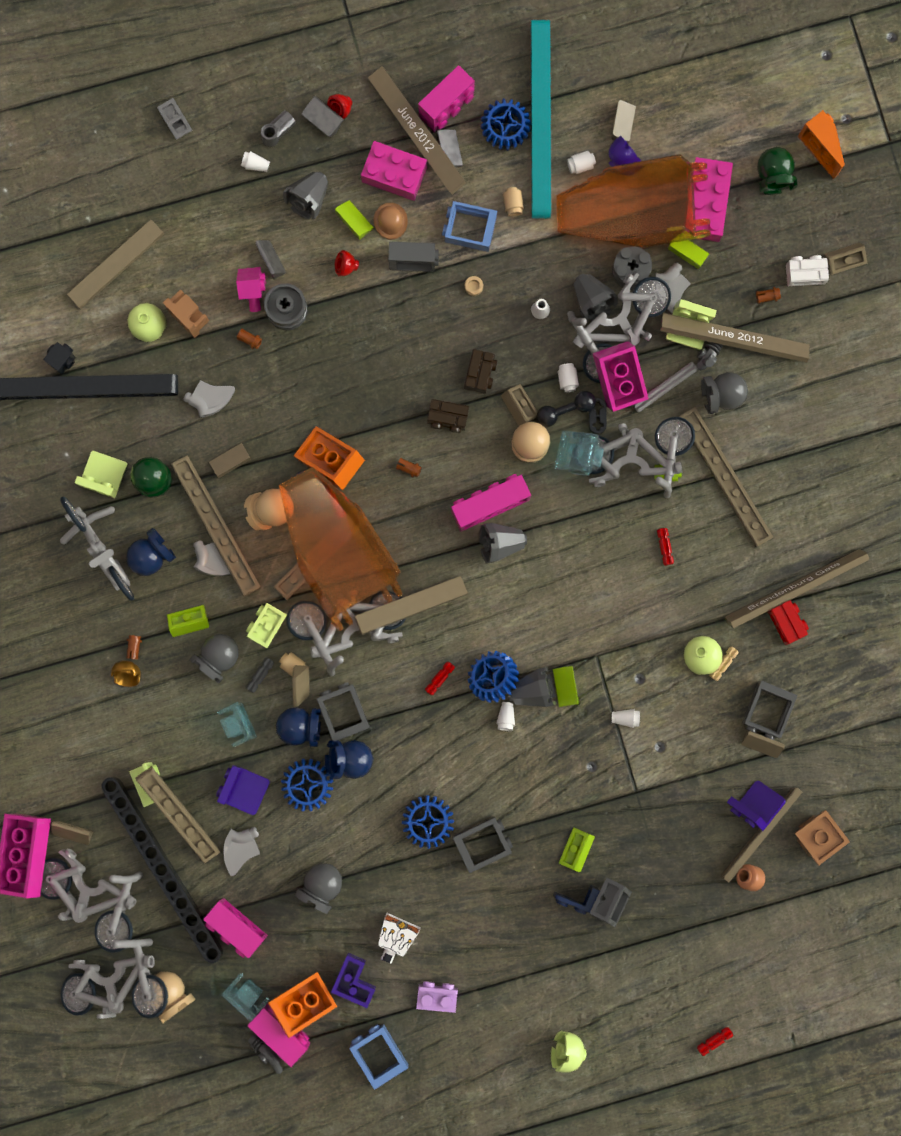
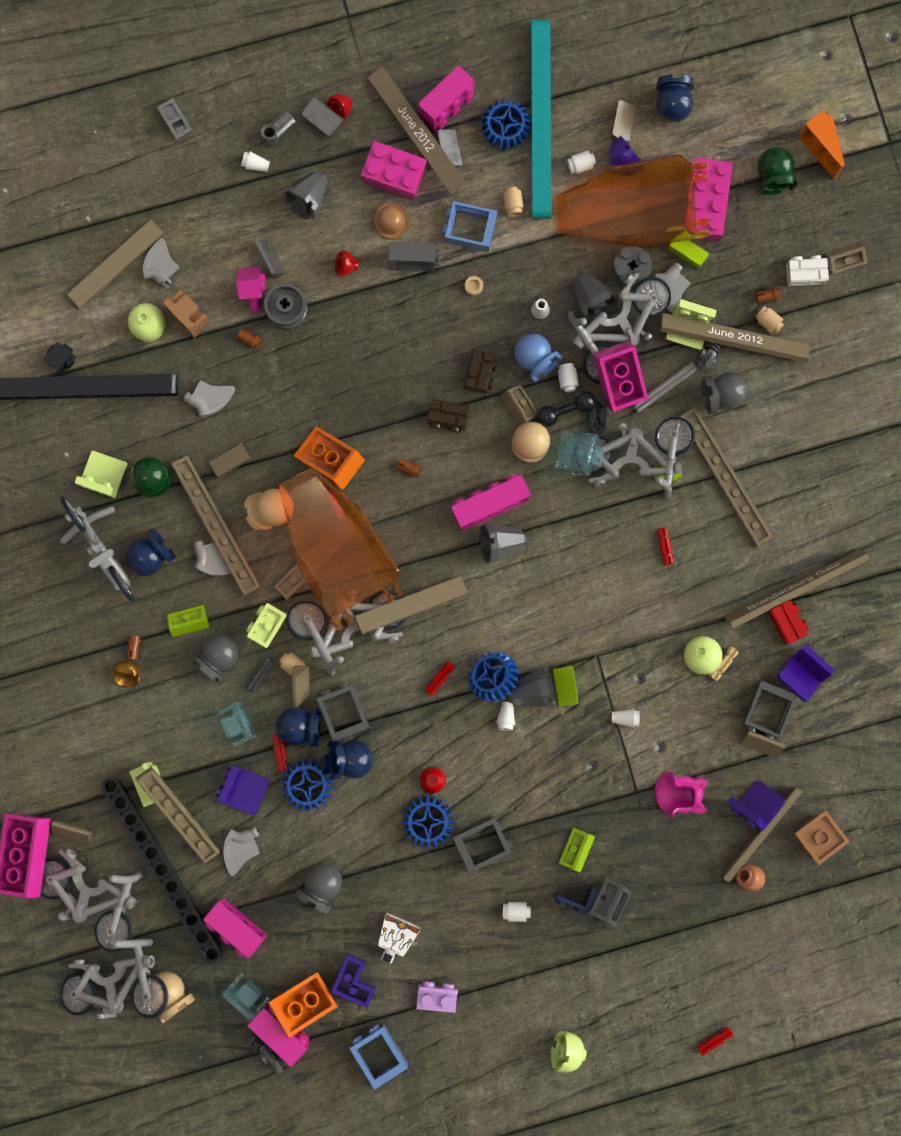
lime slope [335,200,374,240] -> none
none -> light grey arm [143,238,180,289]
none -> red axle [272,734,288,772]
none -> red brick [419,766,446,794]
none -> white brick [503,902,531,922]
none -> medium blue tile [514,333,563,383]
none -> dark pink hair [655,772,707,818]
none -> dark blue tile [656,74,694,122]
none -> tan brick [755,306,784,334]
none -> dark purple bracket [778,644,835,702]

